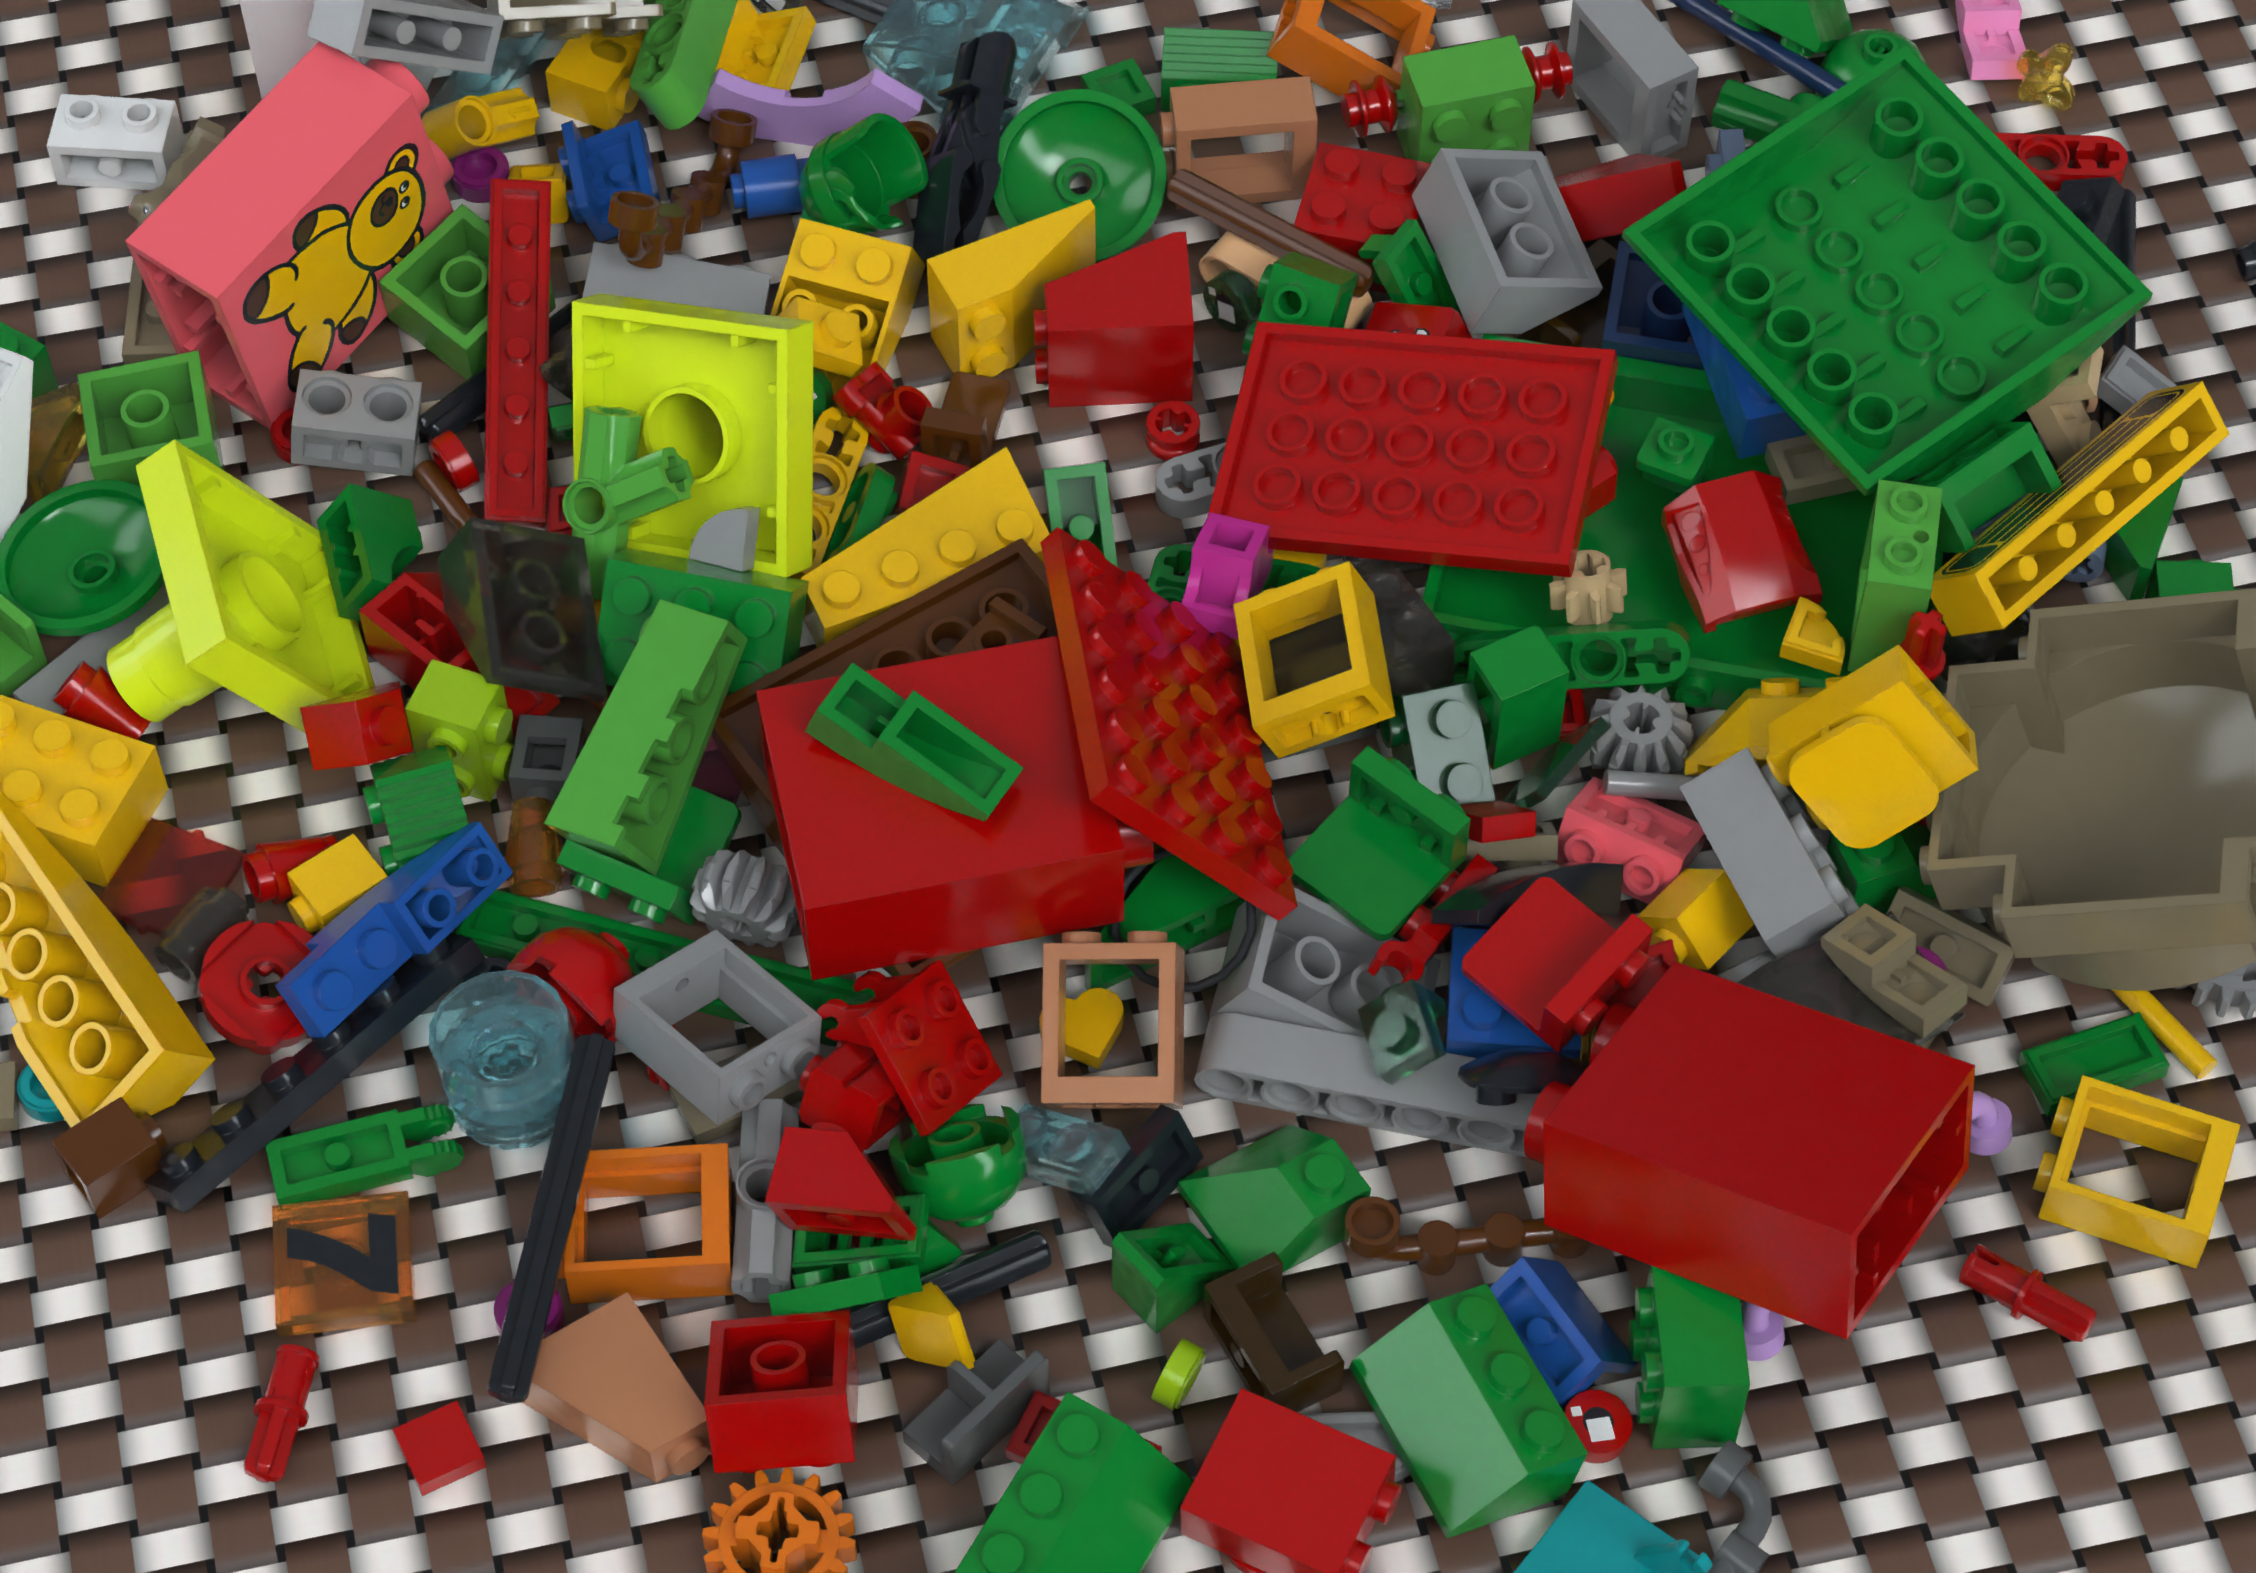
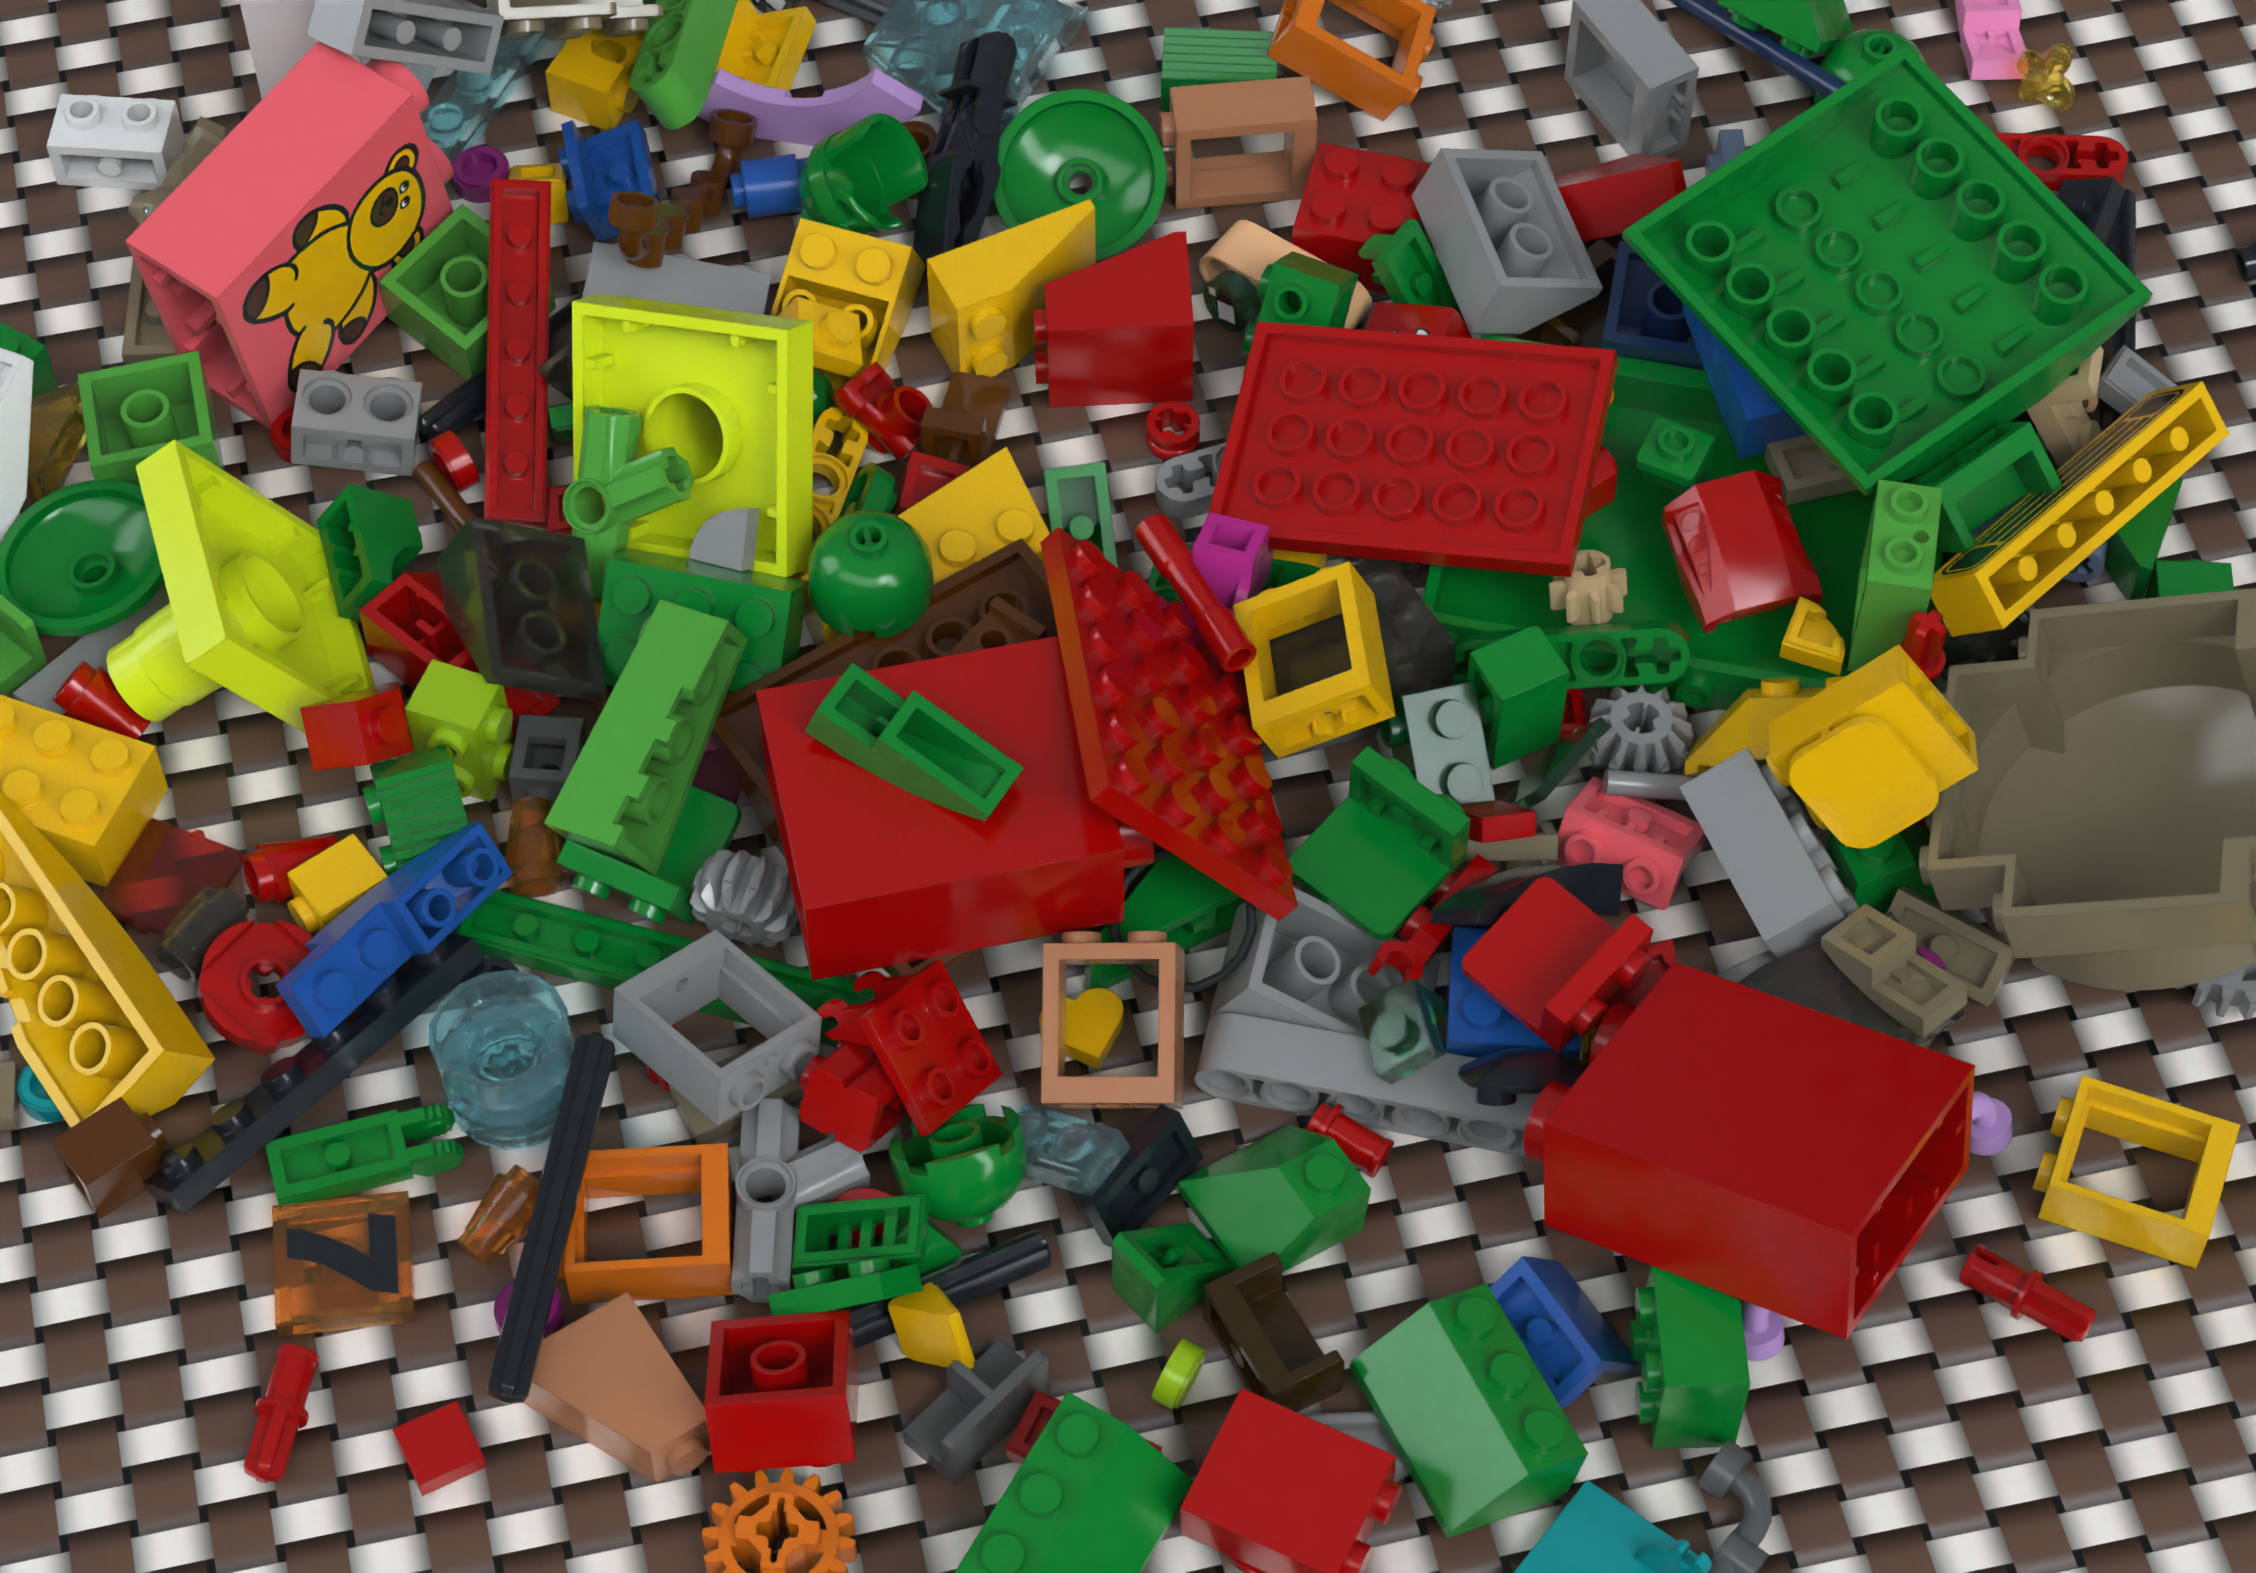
yellow piece [421,87,540,160] -> none
red cylinder [504,926,635,1046] -> none
red slope [764,1122,917,1241] -> none
green tile [1081,58,1156,117] -> none
reddish brown axle [1167,169,1375,297] -> none
bright green brick [1341,35,1573,163] -> none
reddish brown bar [1344,1196,1589,1276] -> none
red tile [1564,1390,1633,1464] -> none
yellow brick [1637,868,1754,970] -> none
green piece [1711,79,1823,142] -> none
green tile [2017,1012,2170,1117] -> none
yellow bar [2110,989,2218,1079] -> none
none -> clear orange cone [456,1164,540,1267]
none -> green cylinder [808,510,934,638]
none -> red piece [1135,514,1257,672]
none -> red pin [1306,1102,1394,1178]

